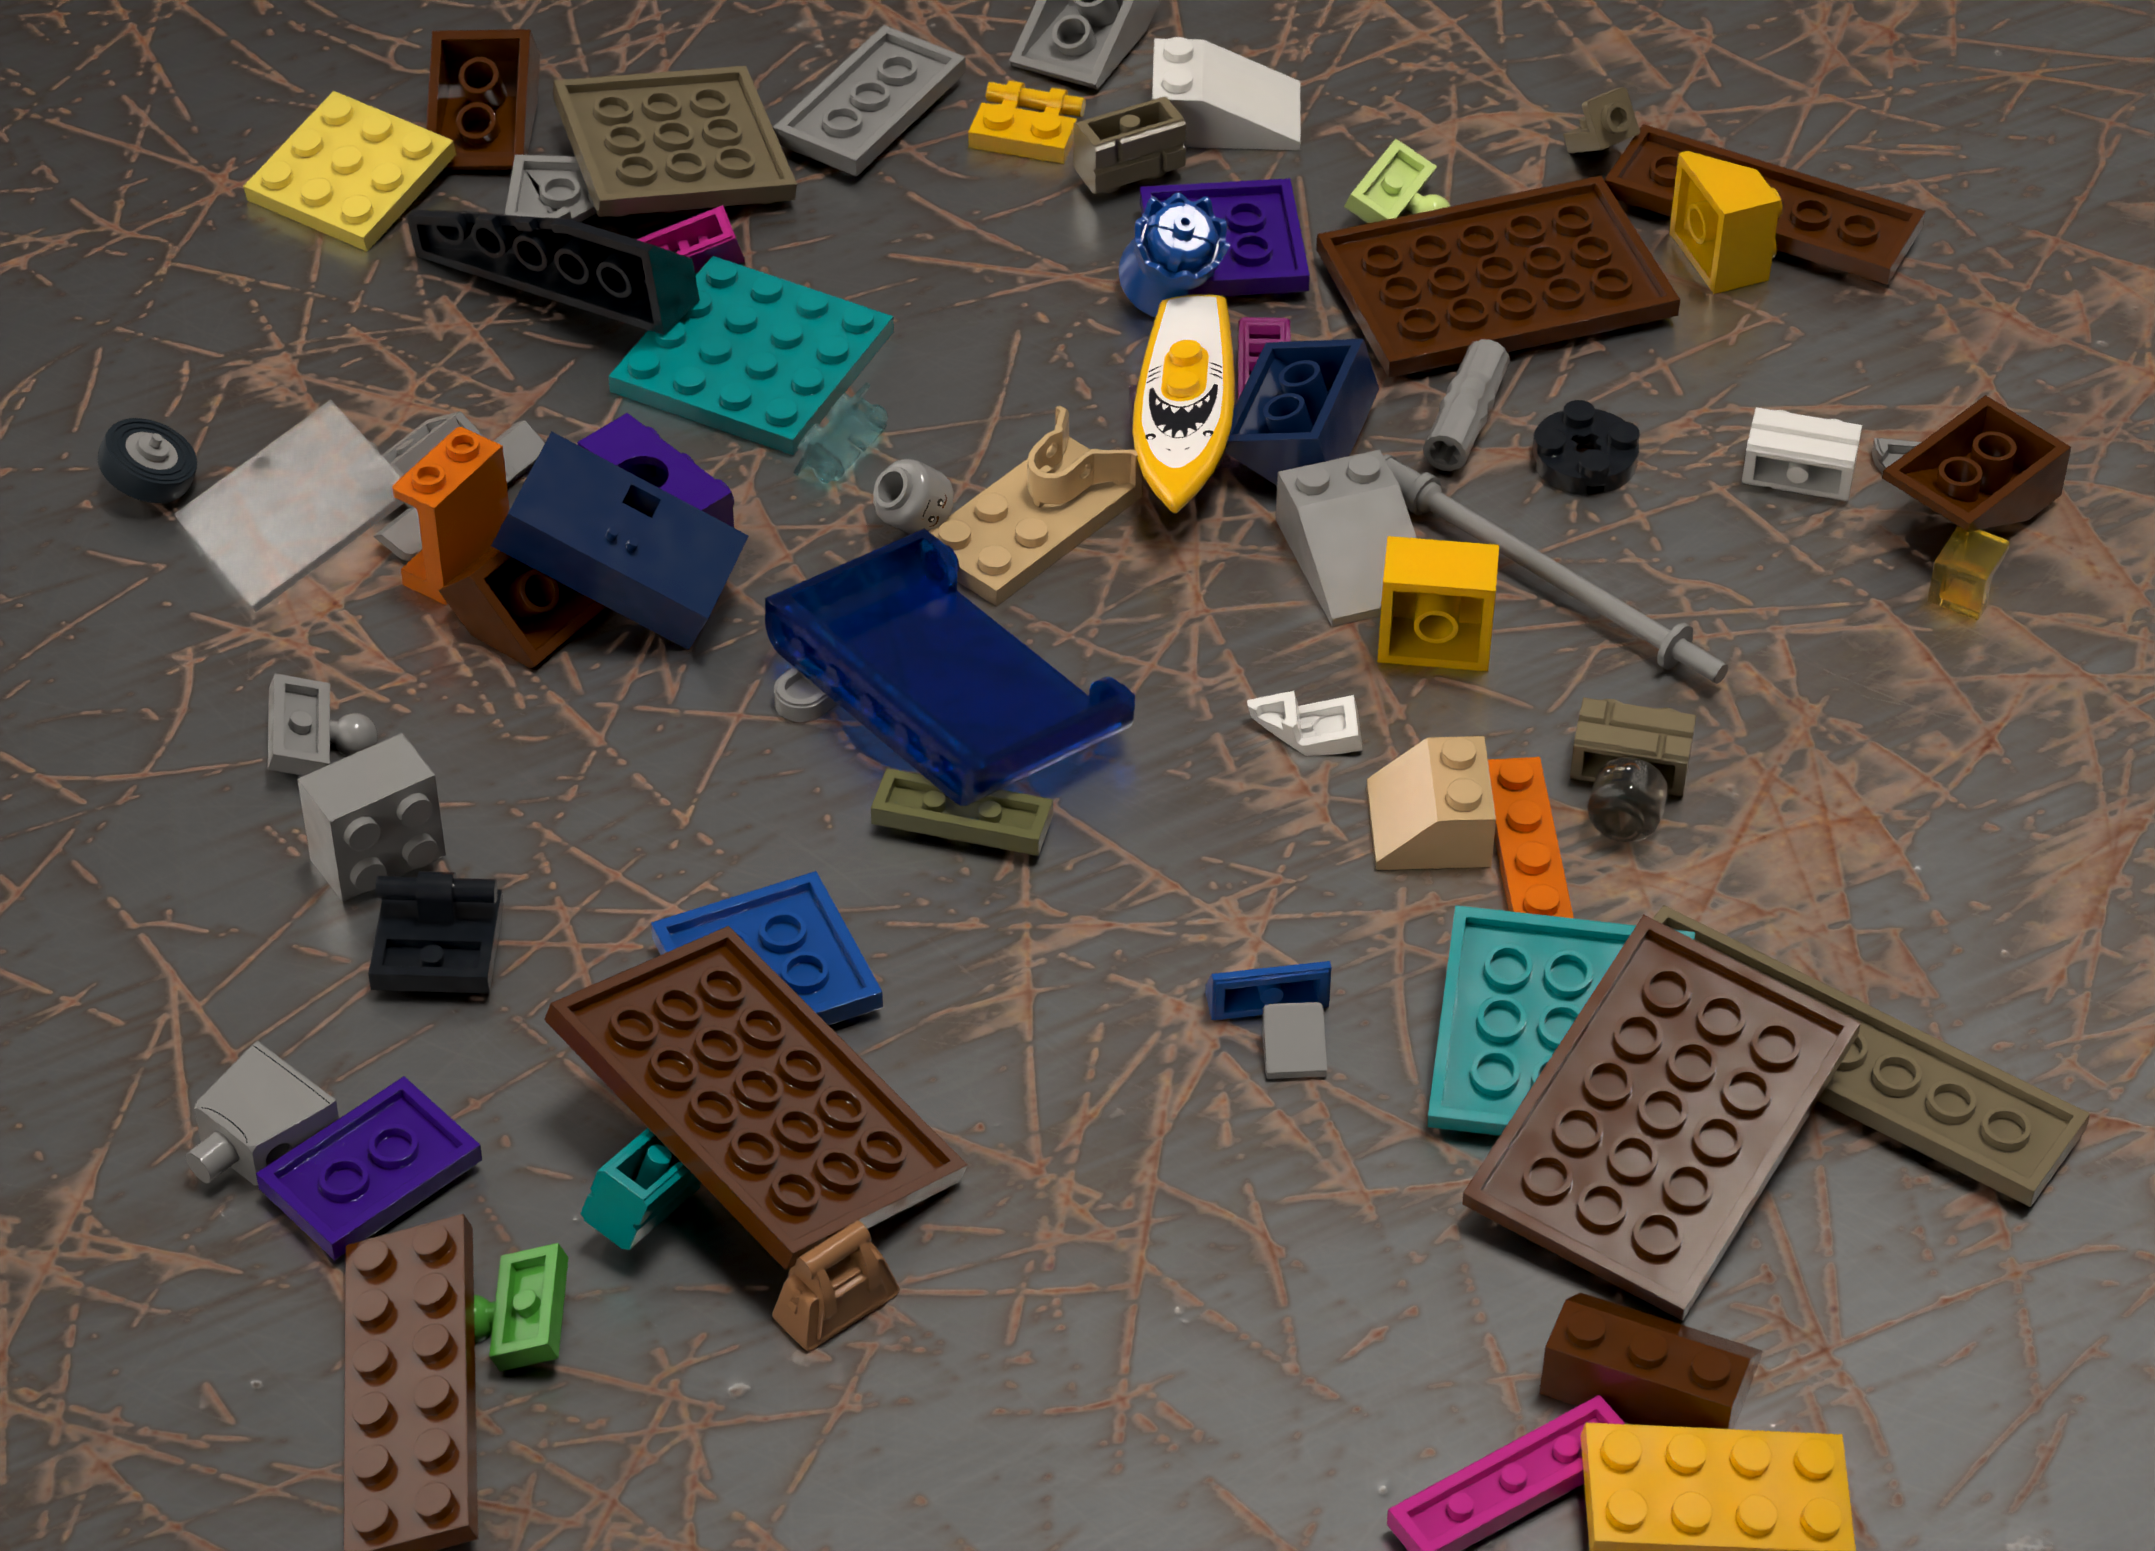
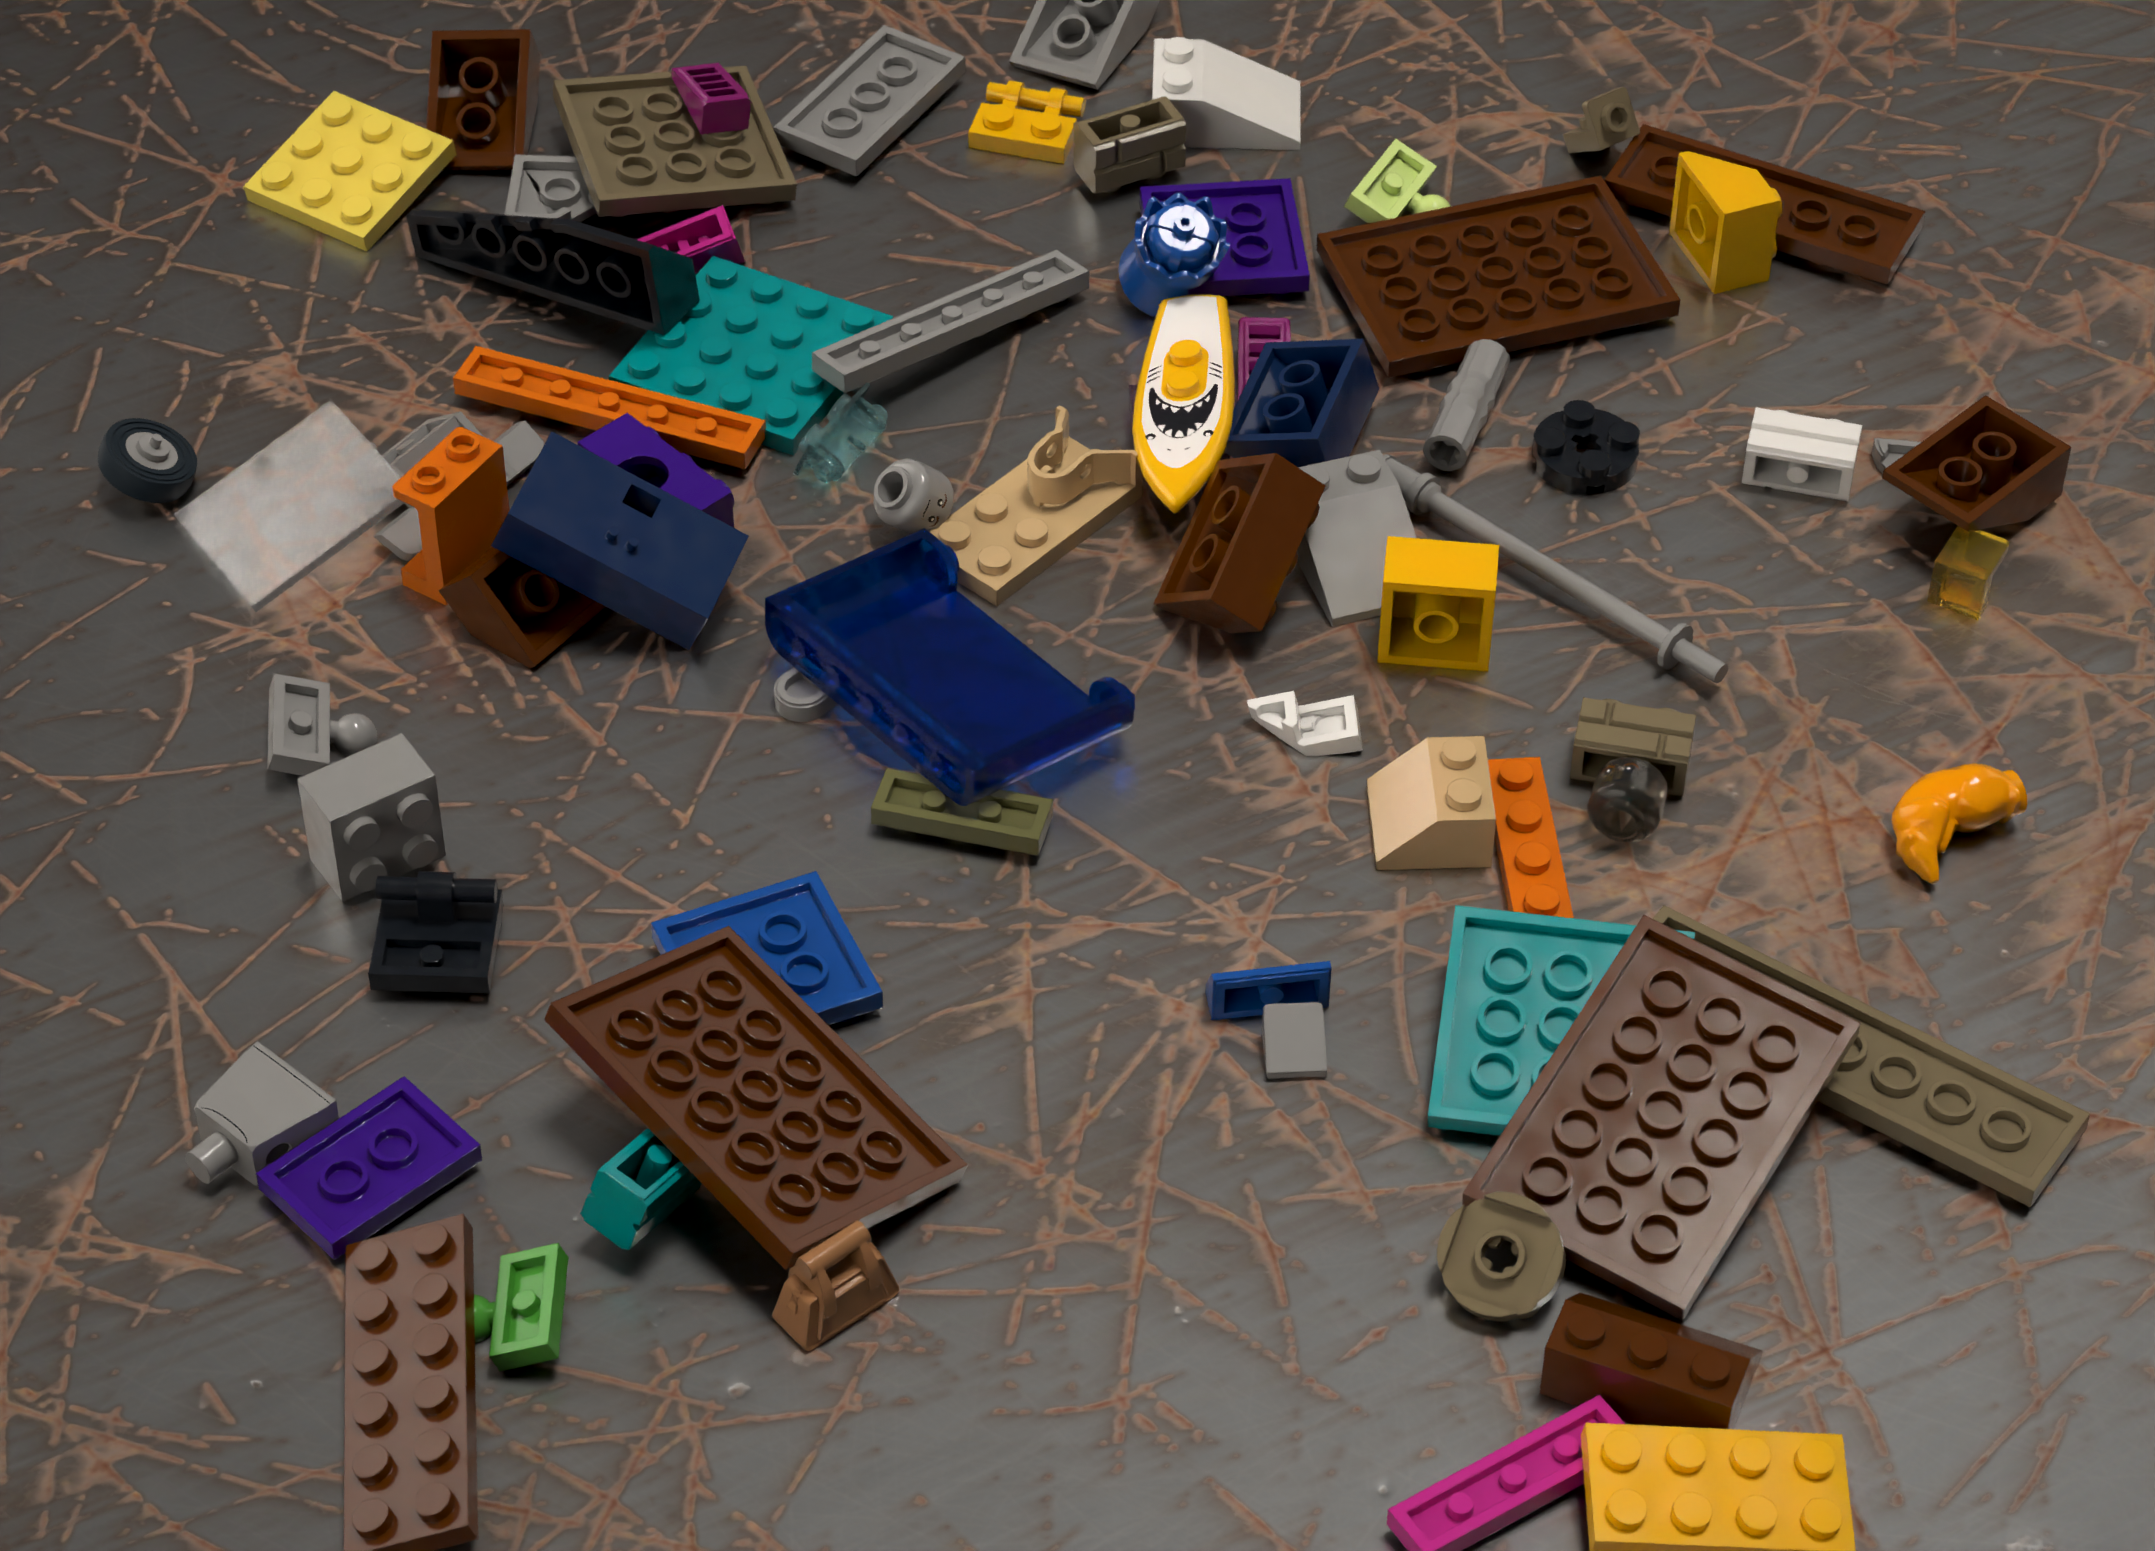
none -> orange plate [453,346,766,469]
none -> magenta slope [671,63,751,135]
none -> light grey plate [812,249,1089,393]
none -> reddish brown slope [1153,453,1326,633]
none -> dark tan plate [1437,1192,1566,1321]
none -> light orange animal [1891,763,2027,884]

